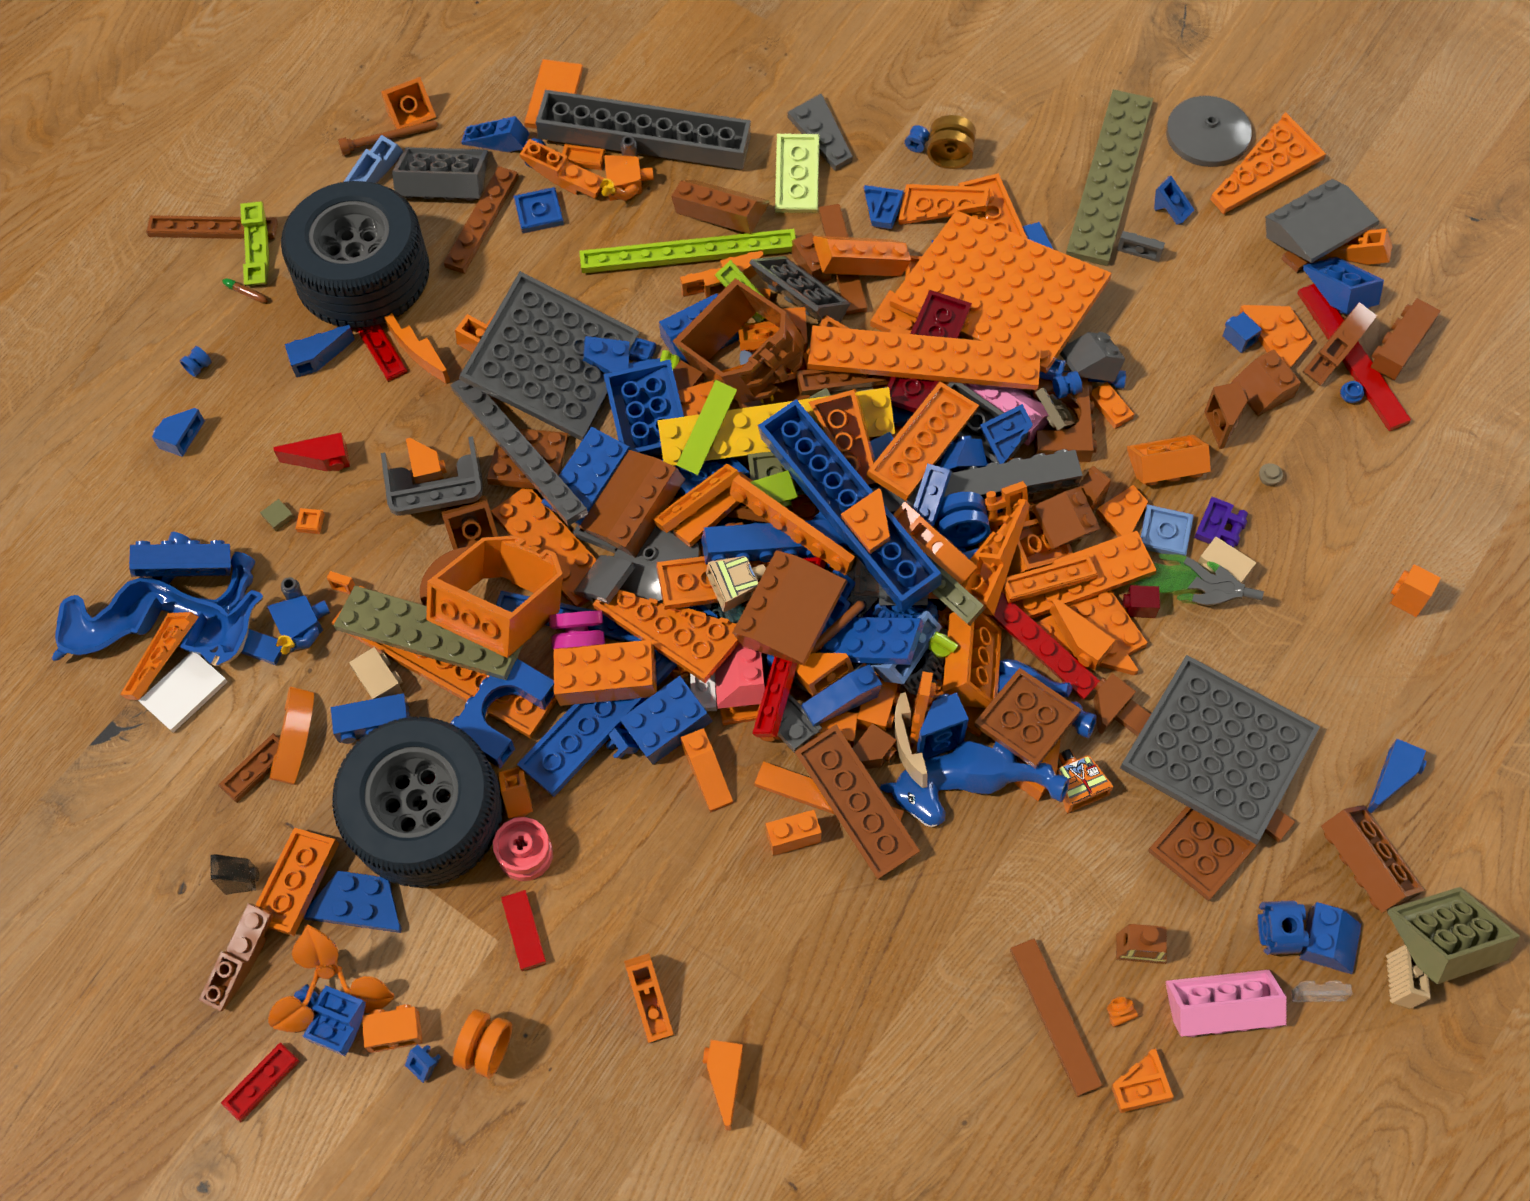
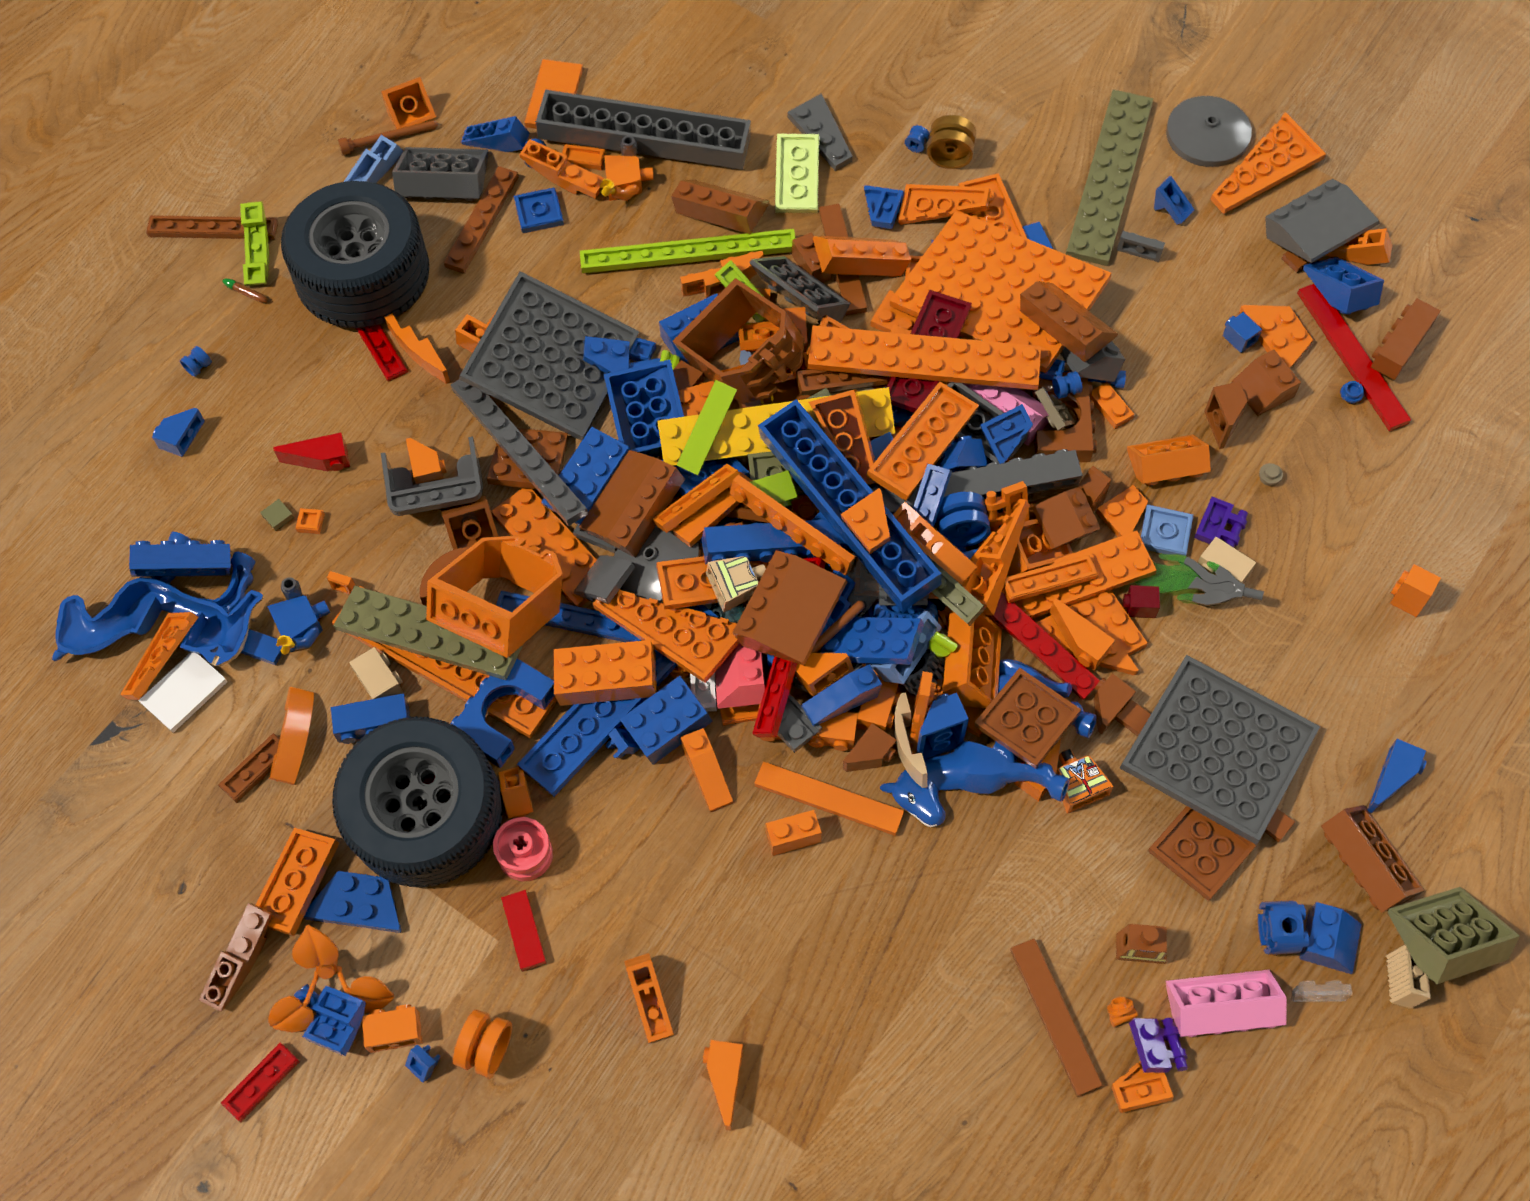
clear smoke slope [210,854,259,895] -> none
blue slope [285,325,355,378] -> none
dark pink wheel [549,610,605,649] -> none
dark orange plate [795,724,920,880] -> none
dark orange slope [1302,302,1377,386] -> none
none -> dark orange slope [1020,281,1118,362]
none -> dark purple plate [1129,1018,1188,1073]

